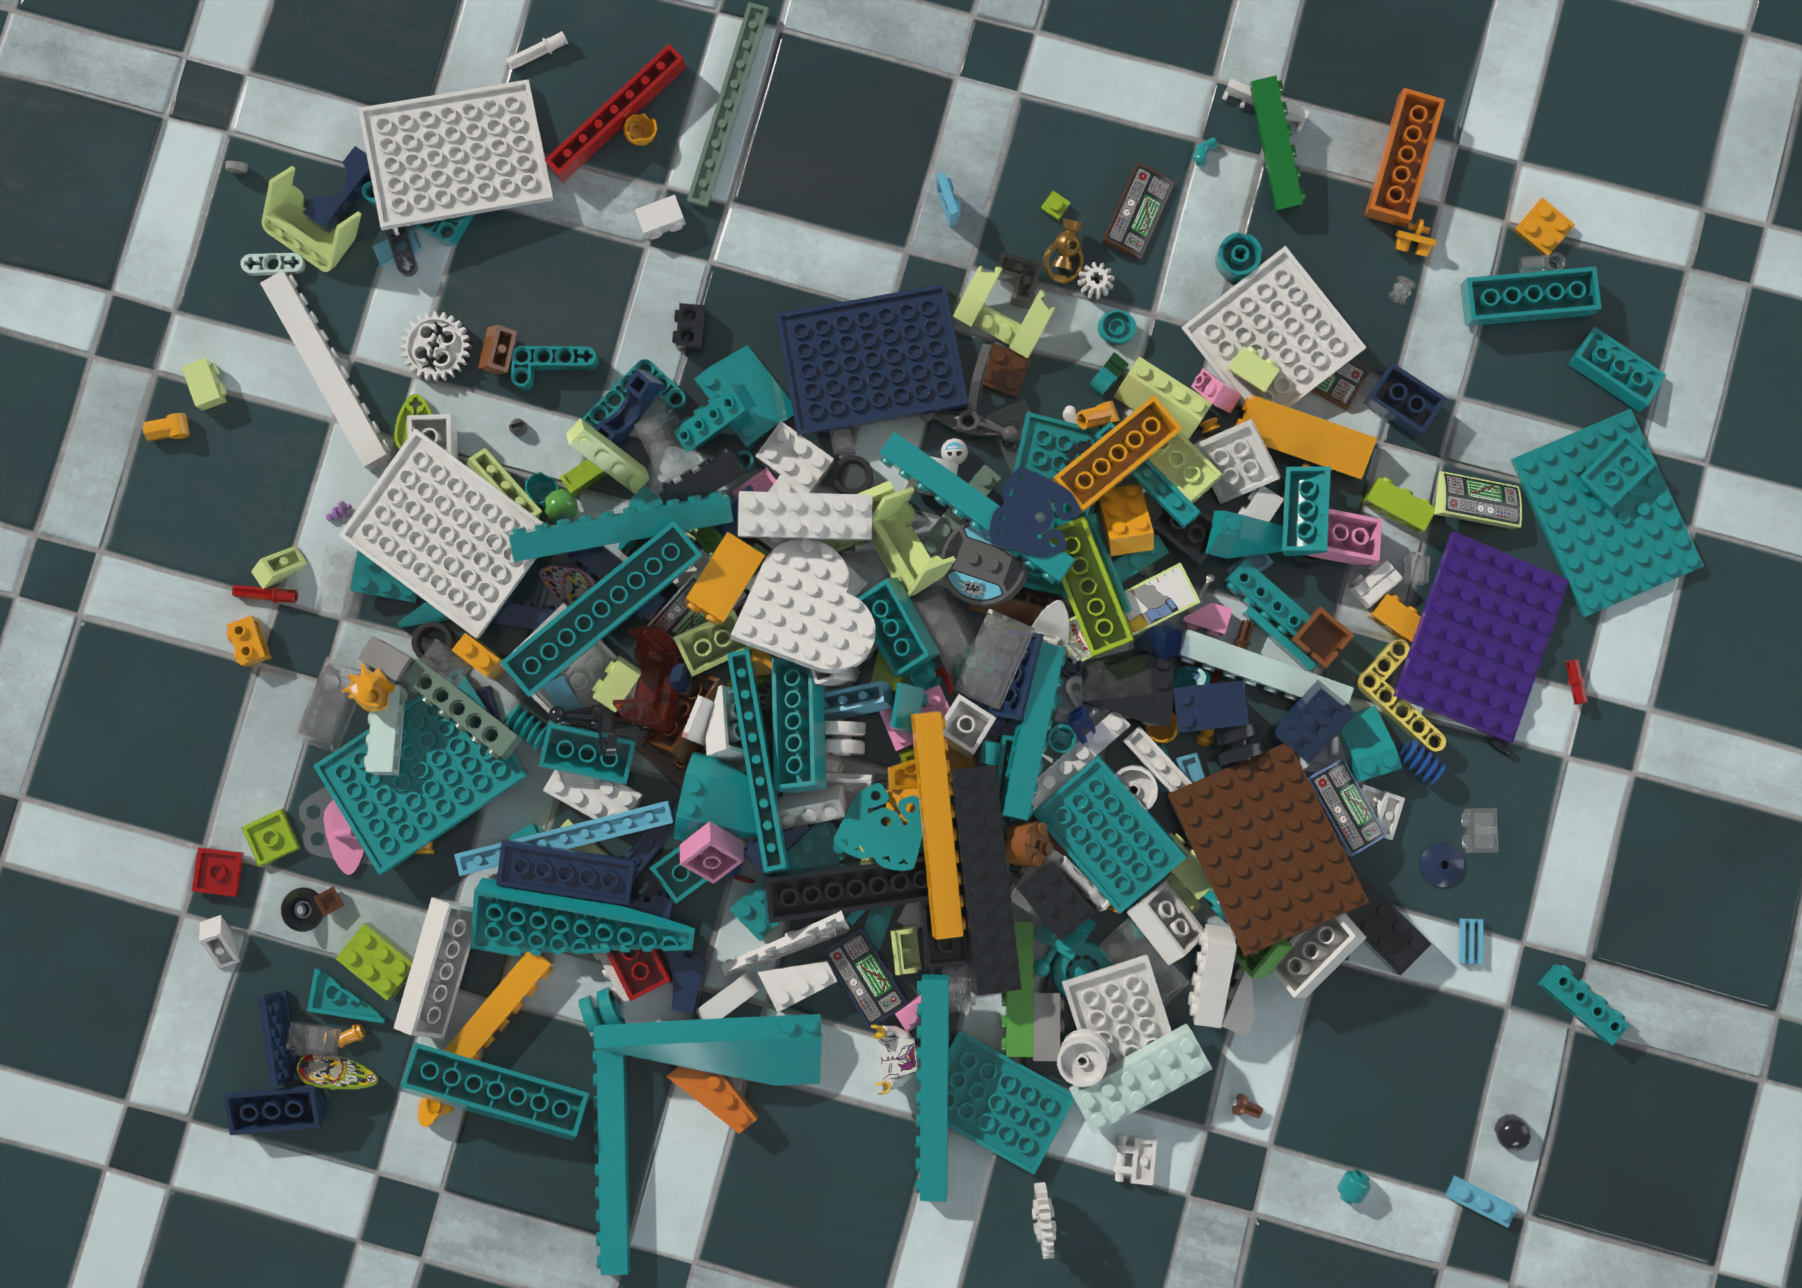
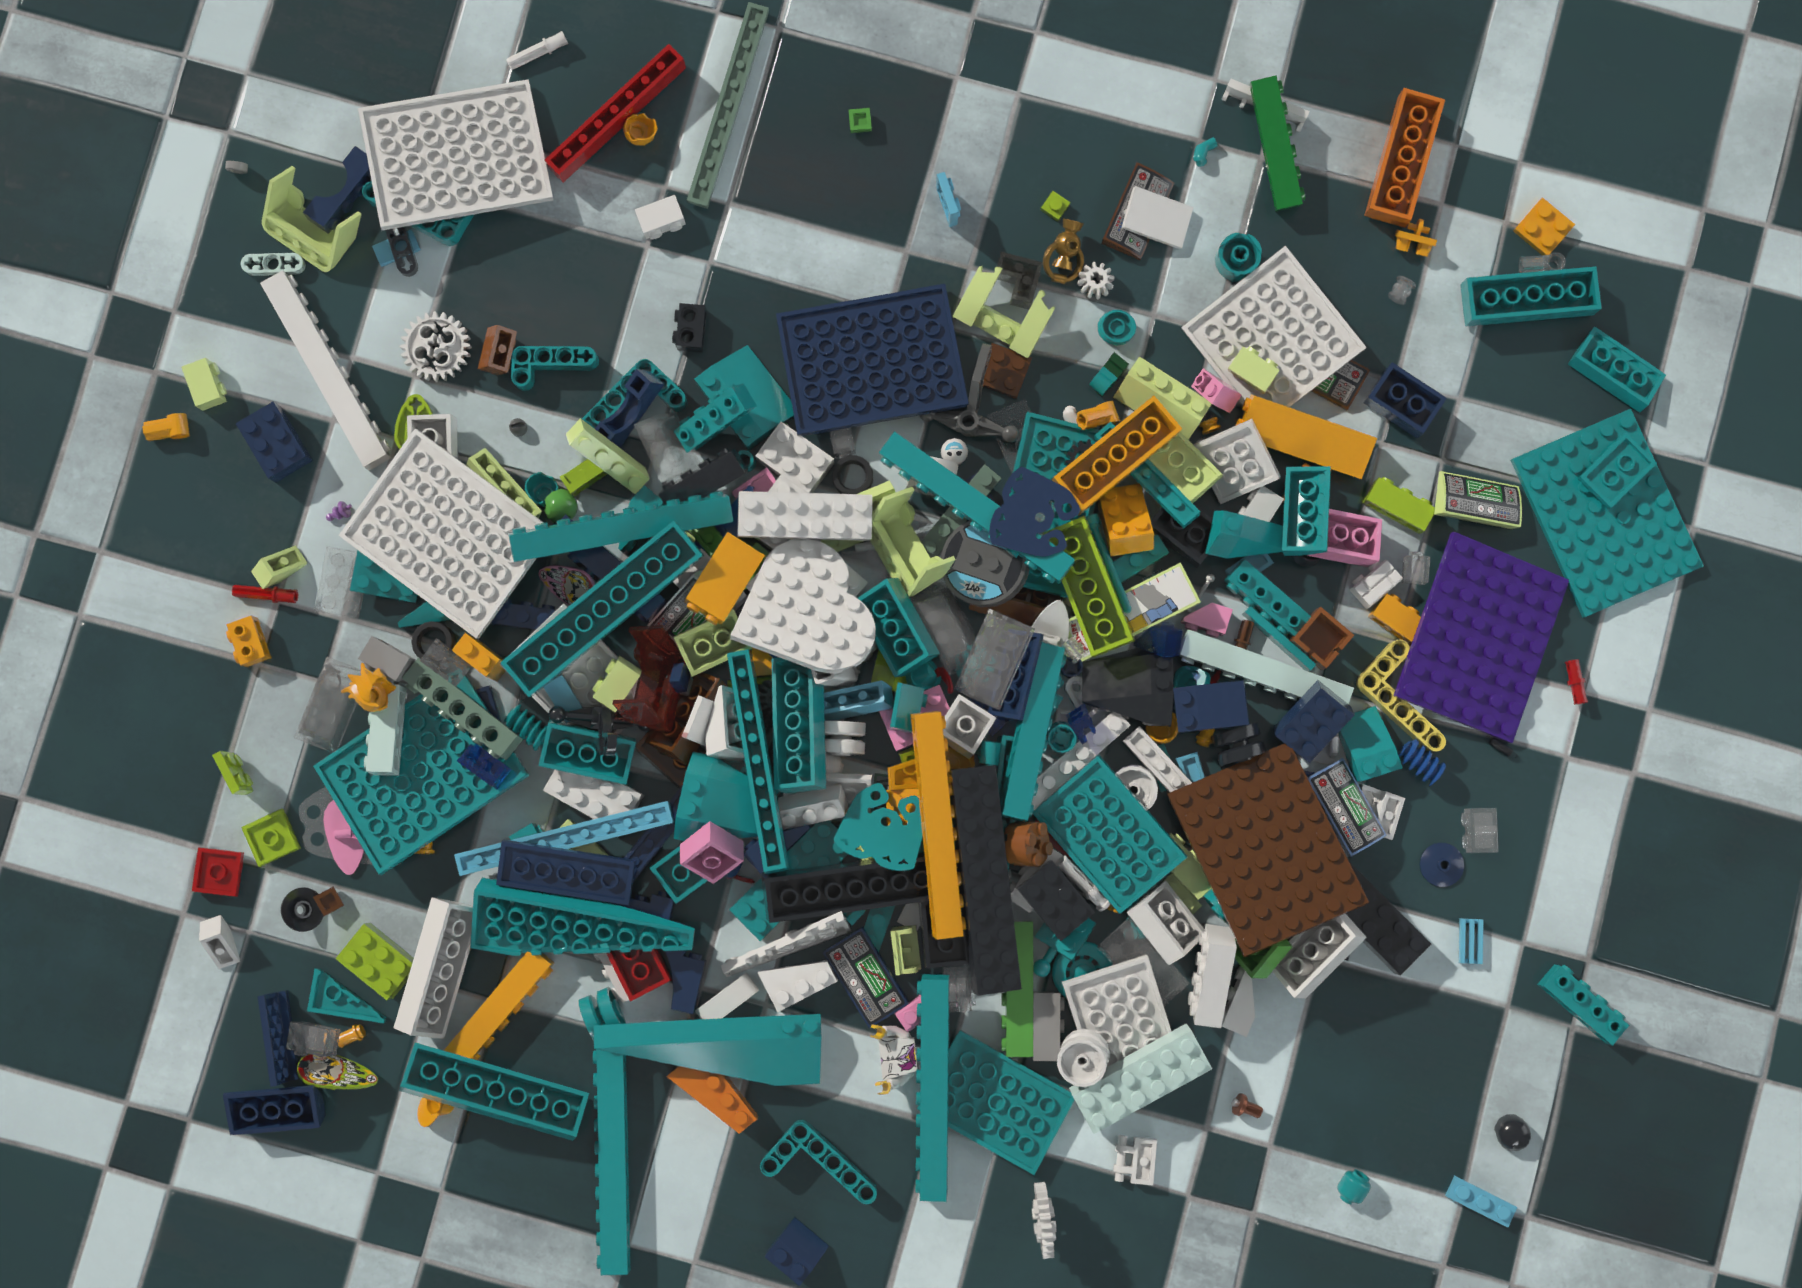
none -> lime plate [212,751,254,795]
none -> dark blue brick [236,401,313,483]
none -> clear blue hinge [457,744,512,789]
none -> teal beam [760,1120,877,1204]
none -> dark blue slope [765,1217,829,1286]
none -> bright green plate [849,108,872,133]
none -> white tile [1122,186,1193,249]

